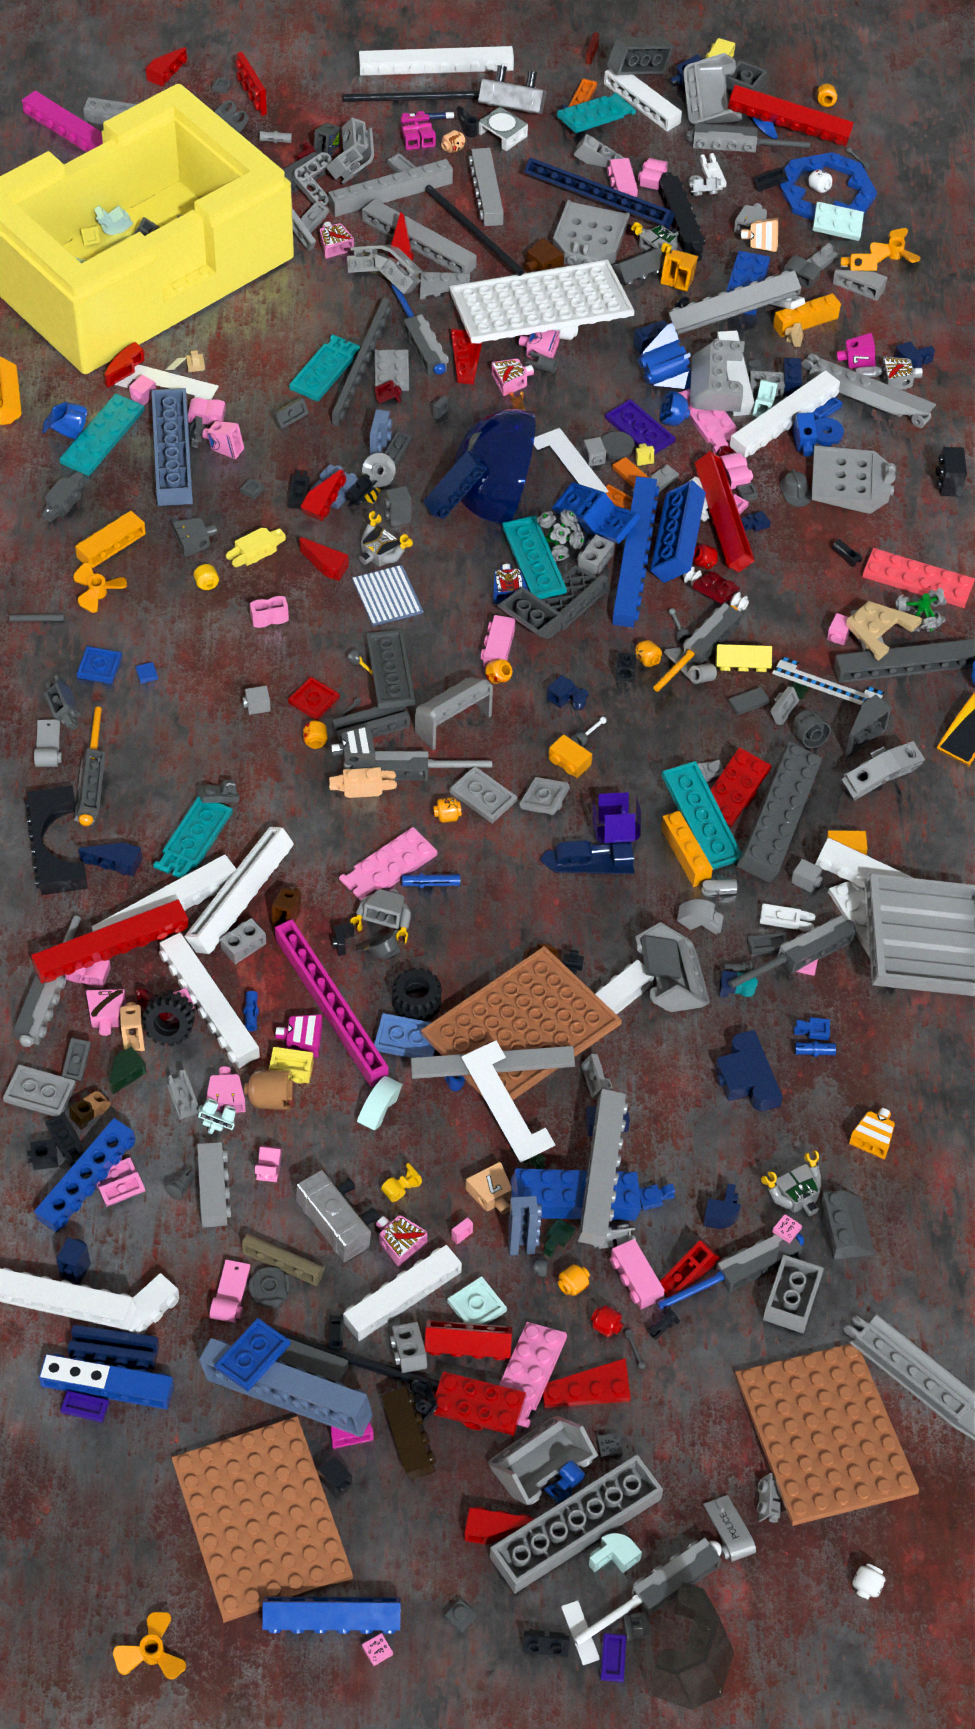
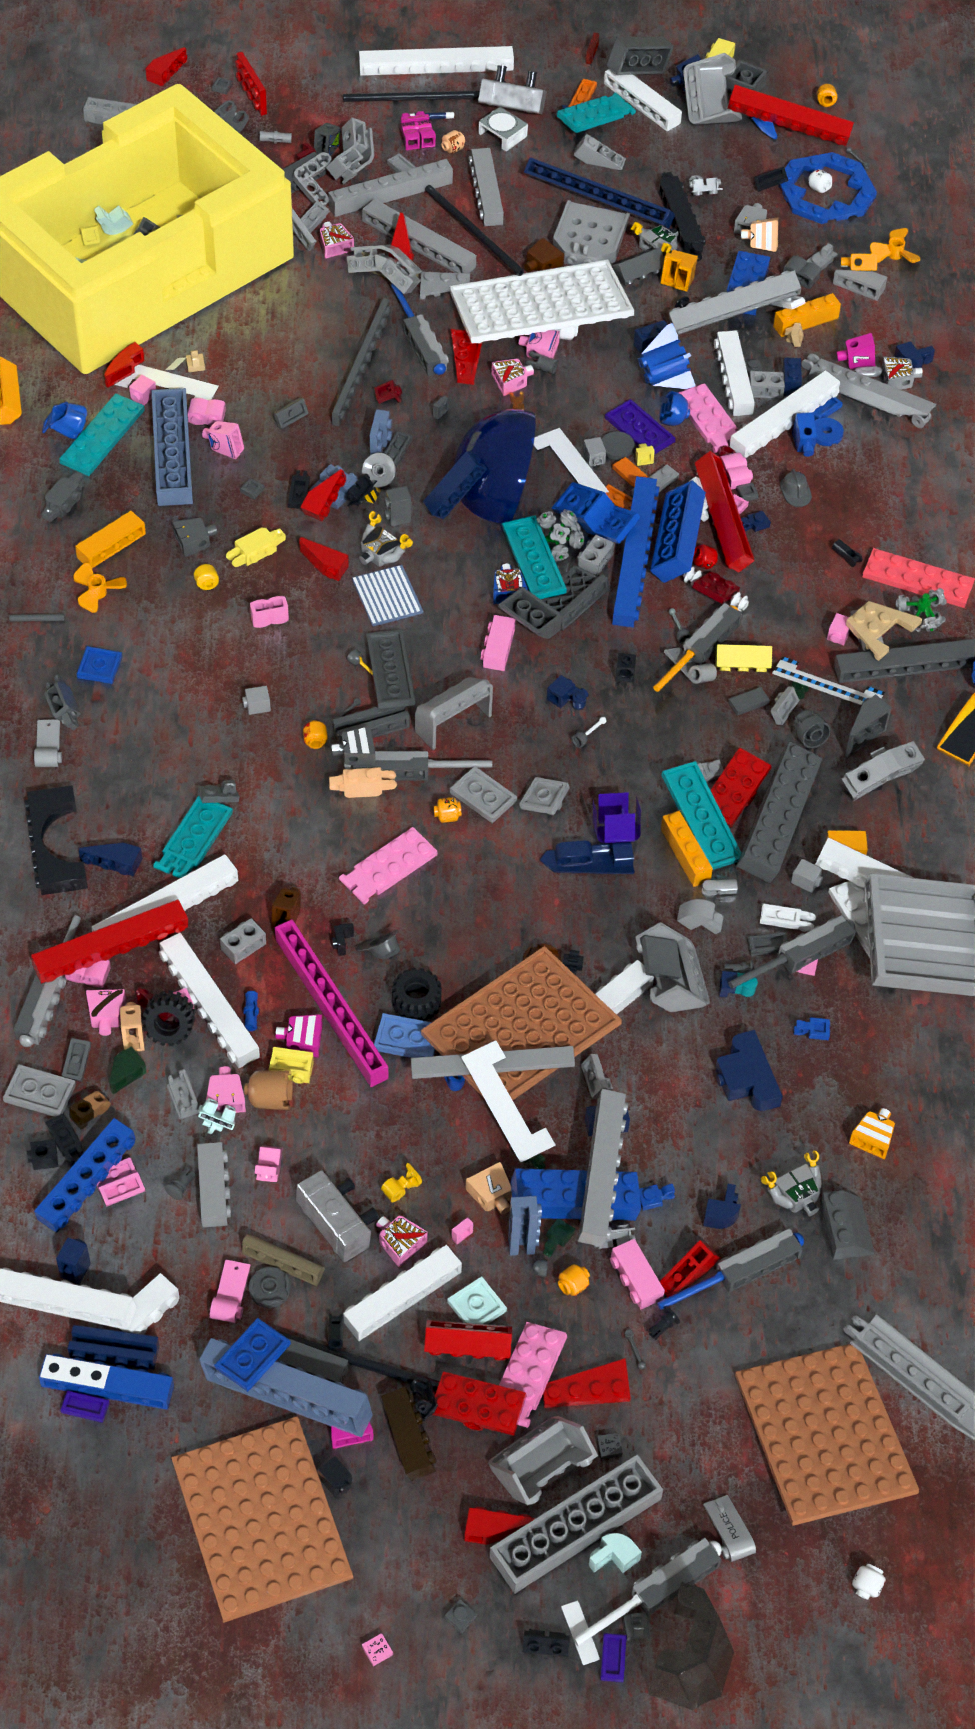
dark pink brick [22,90,103,152] -> none
dark grey piece [74,707,106,826] -> none
light orange piece [113,1612,186,1679] -> none
blue tile [135,662,158,684] -> none
white brick [184,827,294,954] -> none
dark grey plate [189,416,204,448] -> none
blue brick [262,1597,401,1634] -> none
red tile [288,677,340,720] -> none
teal hinge [289,334,362,402] -> none
light grey torso [350,889,411,944] -> none
light aqua brick [357,1076,403,1130] -> none
light grey plate [375,350,409,391] -> none
light grey brick [390,1322,427,1373] -> none
blue pin [402,873,460,888] -> none
black piece [456,106,479,137] -> none
light orange head [485,659,512,684] -> none
blue leg [544,1460,585,1504] -> none
light orange piece [549,734,592,778] -> none
red head [590,1305,624,1337] -> none
bright pink brick [607,158,638,197] -> none
light orange head [635,640,662,667] -> none
bright pink brick [638,158,668,190] -> none
piece [686,123,810,152] -> none
light grey windscreen [690,340,745,412] -> none
white hinge [699,153,726,188] -> none
light aqua brick [753,379,778,417] -> none
light grey hinge [757,1473,781,1523] -> none
light grey brick [763,1255,824,1334] -> none
bright pink tile [772,1214,802,1244] -> none
blue pin [795,1041,836,1057] -> none
light aqua plate [812,201,864,241] -> none
light grey hinge [812,445,896,514] -> none
black brick [936,447,967,497] -> none

